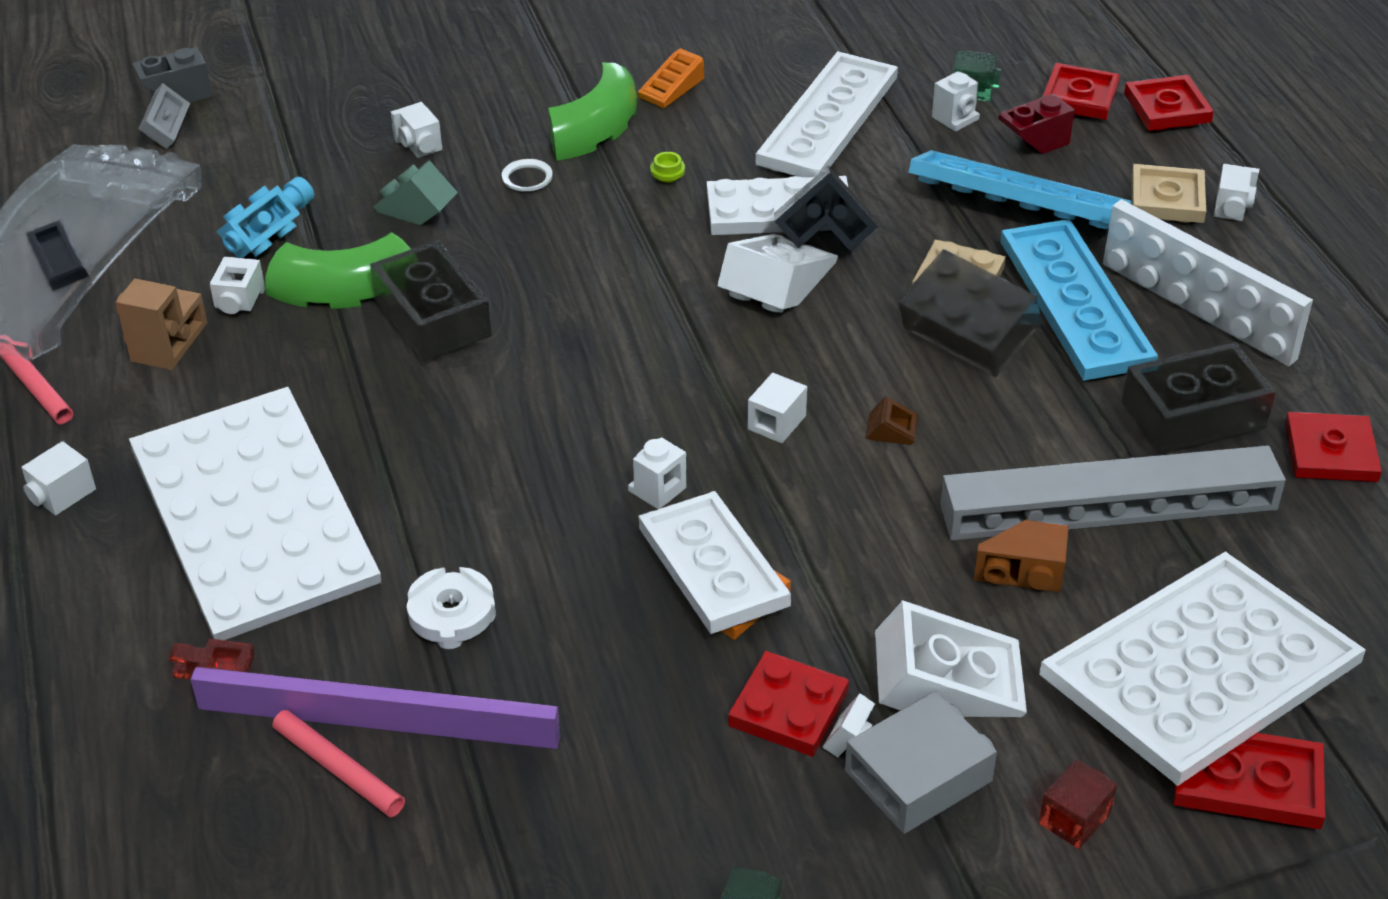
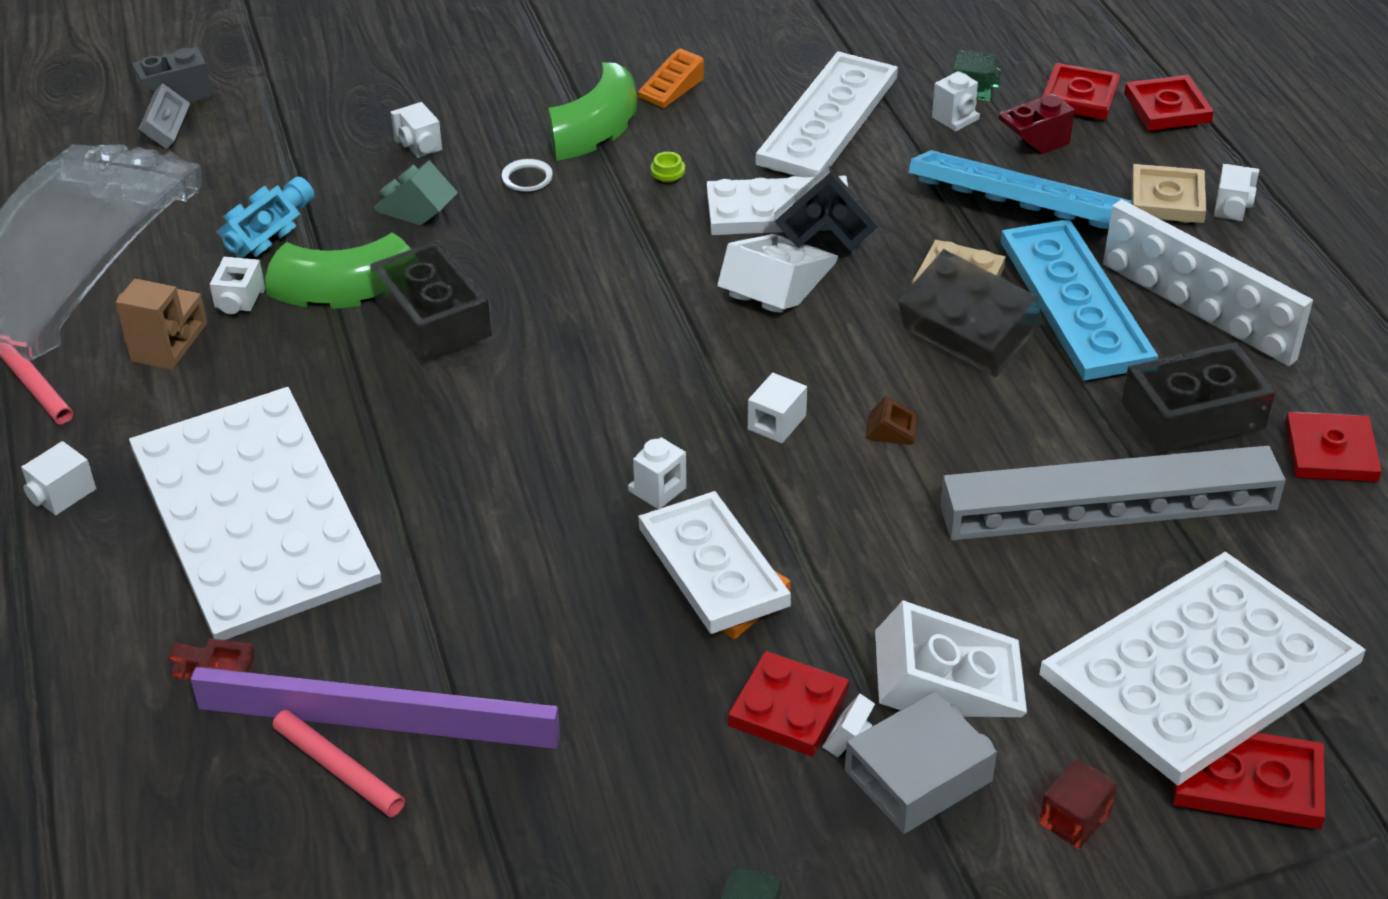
black tile [25,219,89,291] -> none
white plate [406,567,496,649] -> none
dark orange slope [974,520,1069,592] -> none

